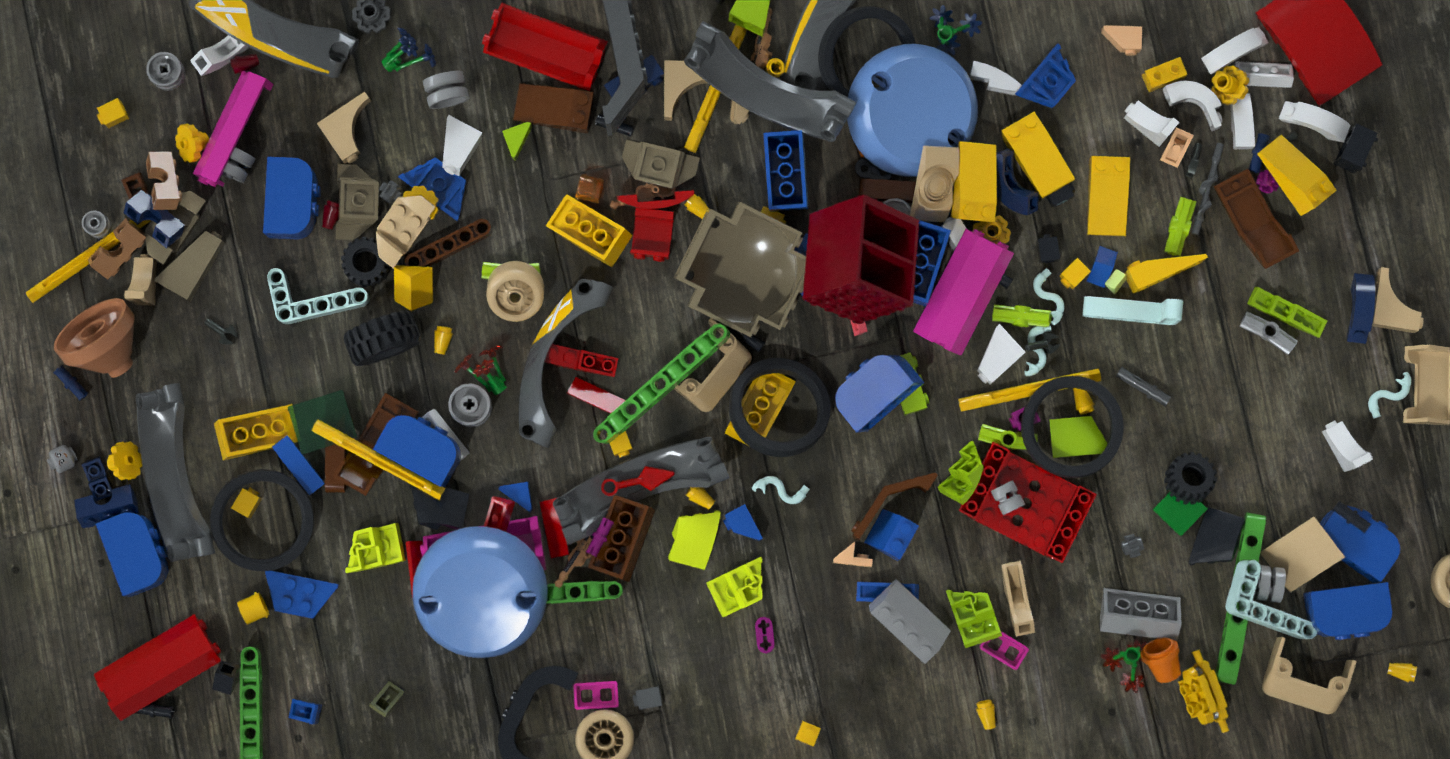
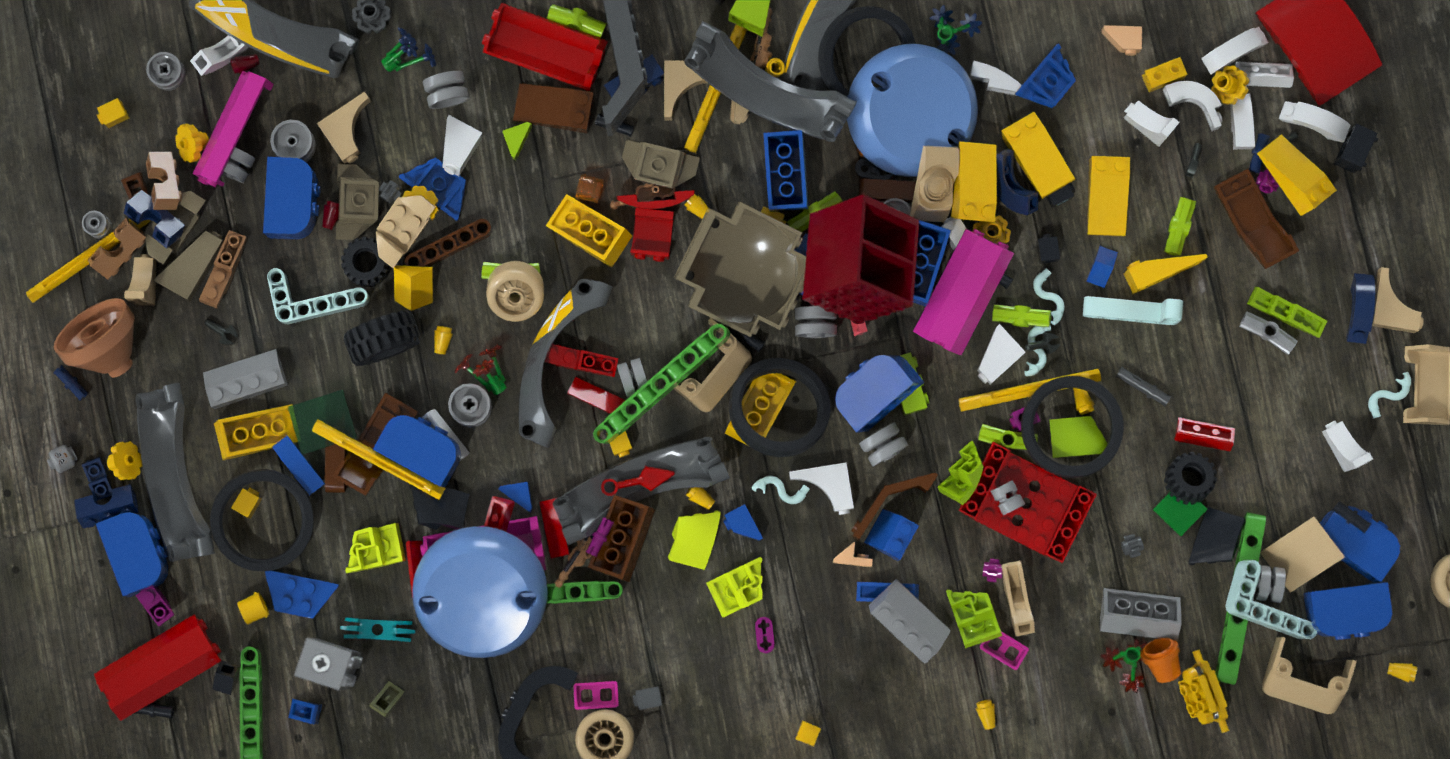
yellow brick [1059,258,1091,289] -> none
yellowish green slope [1105,269,1126,294] -> none
light nougat slope [1160,127,1194,168] -> none
dark grey piece [1191,143,1224,236] -> none
none -> magenta slope [136,586,175,627]
none -> medium nougat slope [199,230,247,308]
none -> light grey slope [203,349,288,409]
none -> light grey wheel [270,119,316,162]
none -> light grey piece [294,638,363,690]
none -> teal piece [340,617,415,642]
none -> lime piece [547,4,606,38]
none -> light grey wheel [617,358,647,398]
none -> lime piece [787,192,842,232]
none -> white arch [789,463,854,515]
none -> light grey wheel [795,306,837,338]
none -> light grey wheel [859,422,909,467]
none -> magenta gear [983,558,1003,582]
none -> red slope [1174,417,1235,451]

